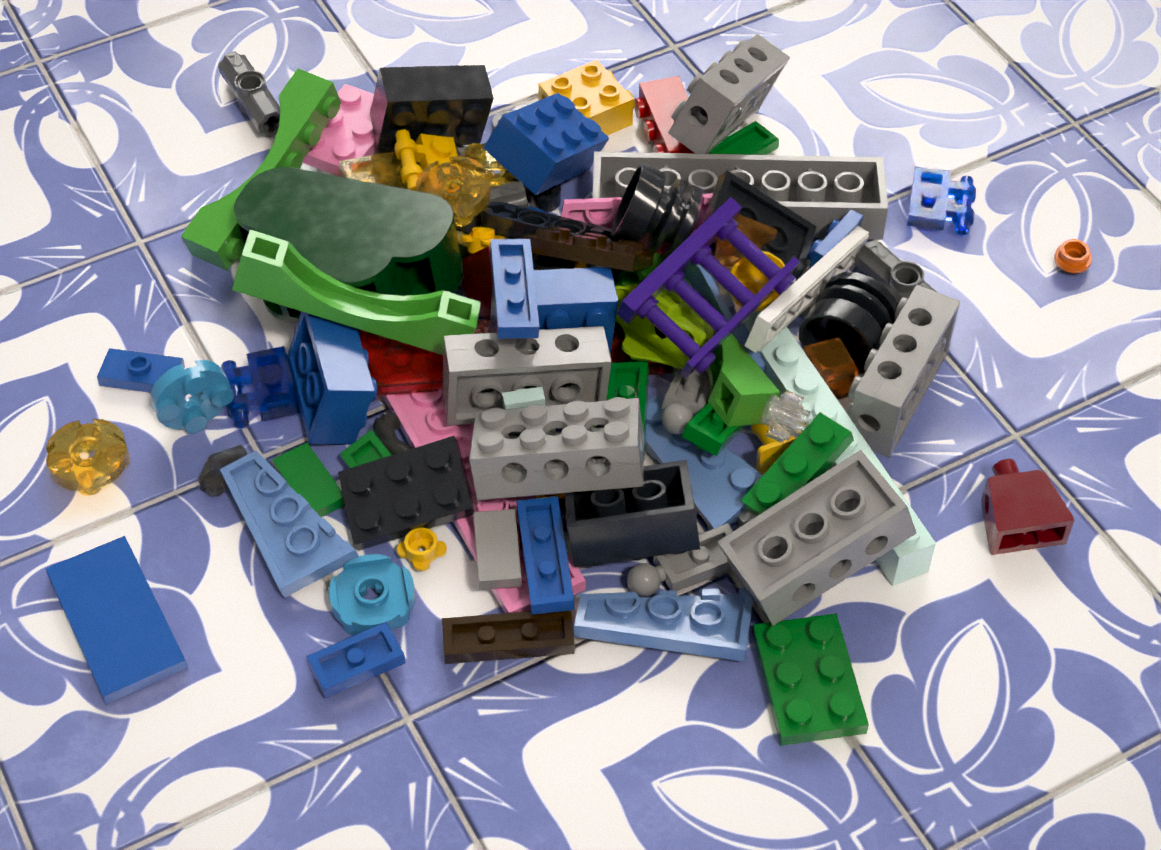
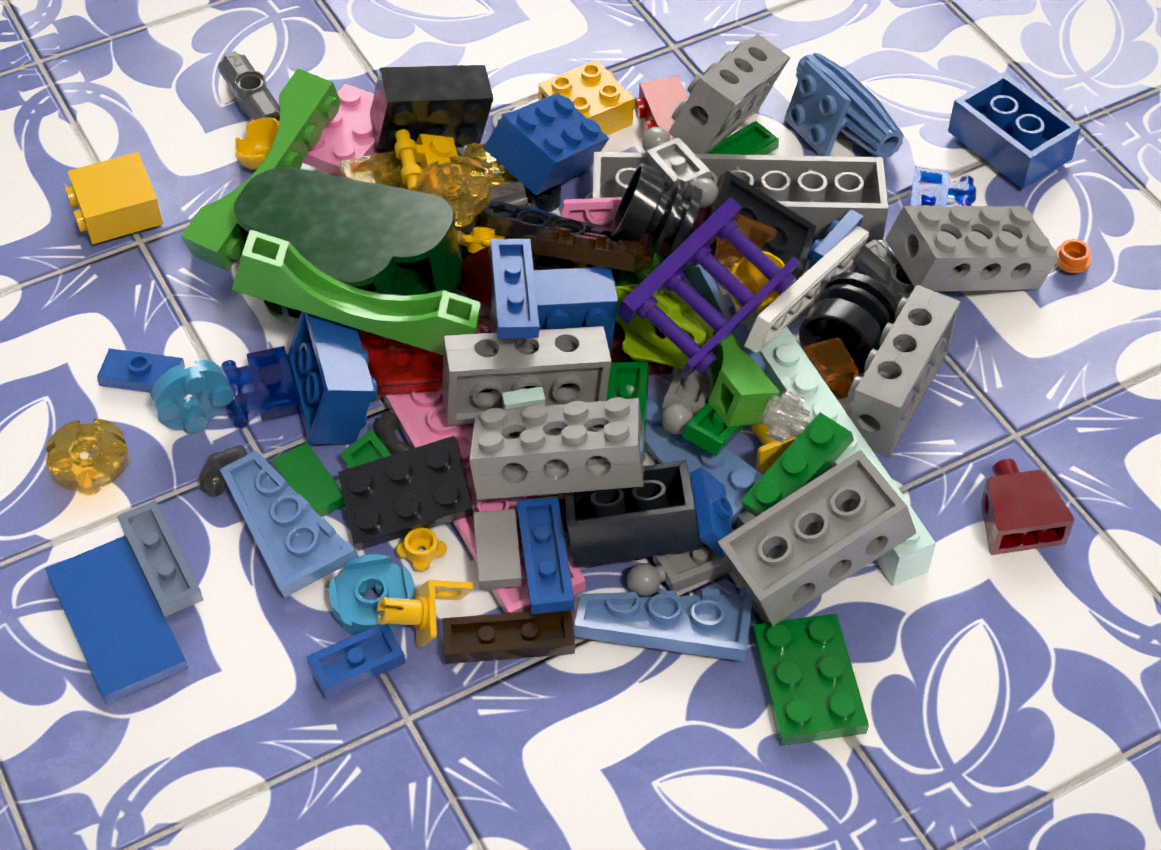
none -> yellow brick [65,152,163,244]
none -> sand blue plate [117,500,204,617]
none -> yellow hair [235,117,279,170]
none -> yellow bracket [377,580,474,647]
none -> light grey plate [642,127,718,208]
none -> blue plate [690,467,733,558]
none -> medium blue plate [784,52,904,159]
none -> light grey brick [885,205,1059,291]
none -> blue brick [948,72,1081,189]

